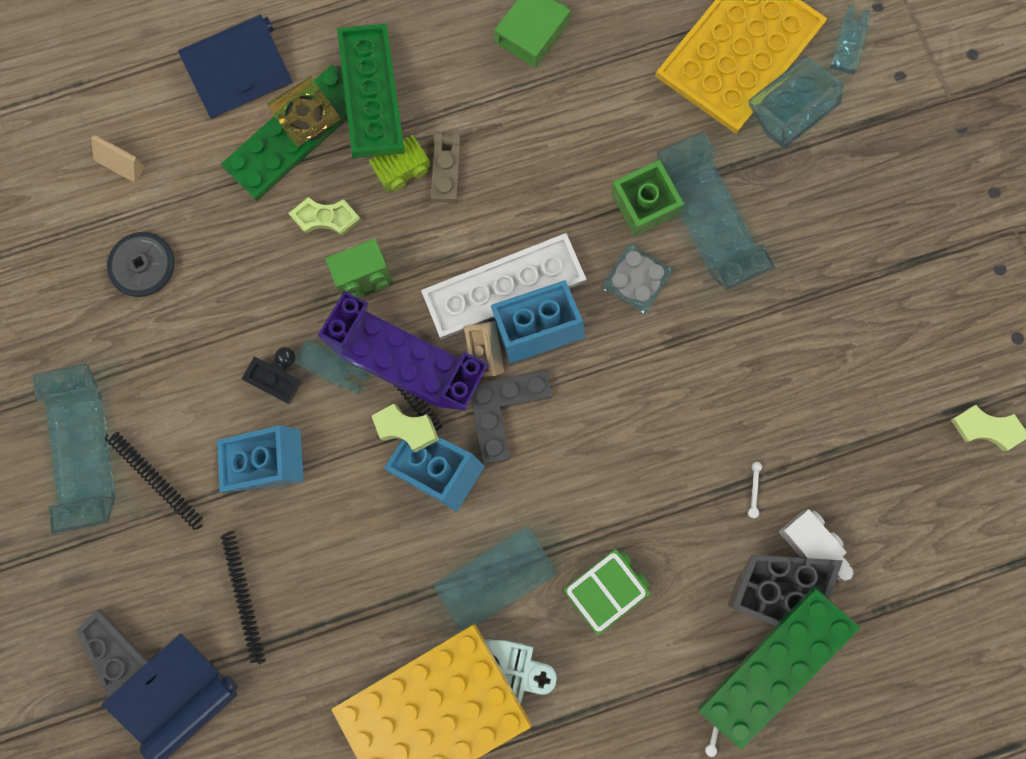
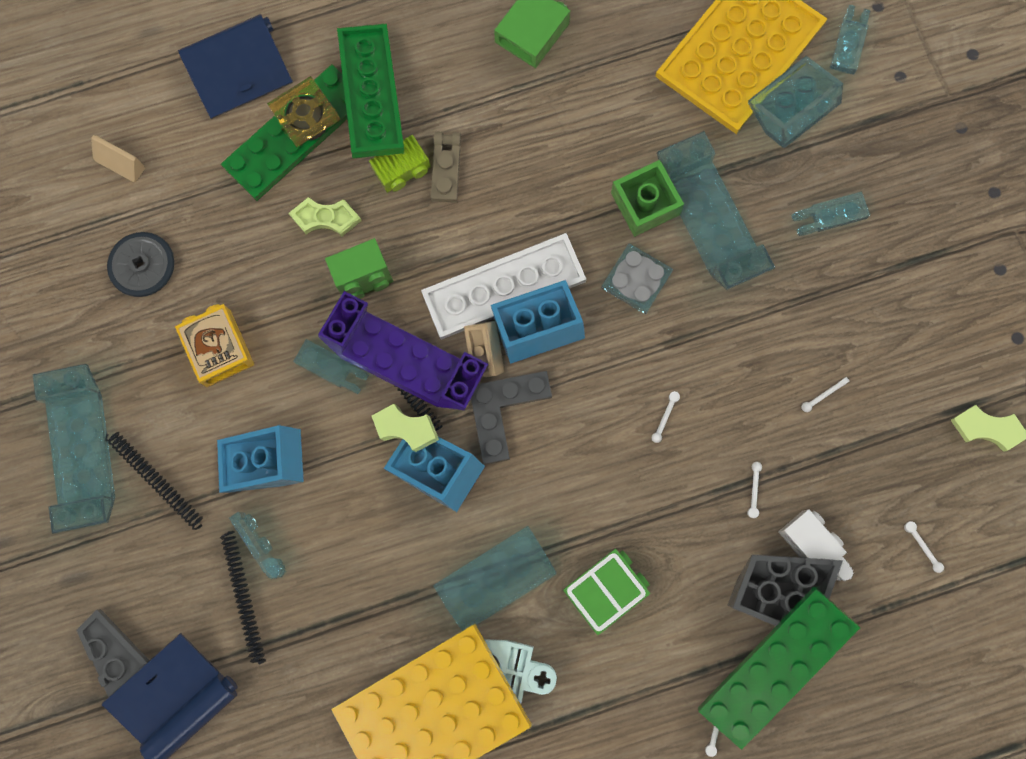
black plate [242,347,302,405] -> none
none -> brick [175,304,255,387]
none -> clear light blue hinge [229,512,286,579]
none -> white hinge [651,391,680,443]
none -> clear light blue hinge [791,192,870,236]
none -> white hinge [801,377,849,412]
none -> white hinge [904,522,944,573]

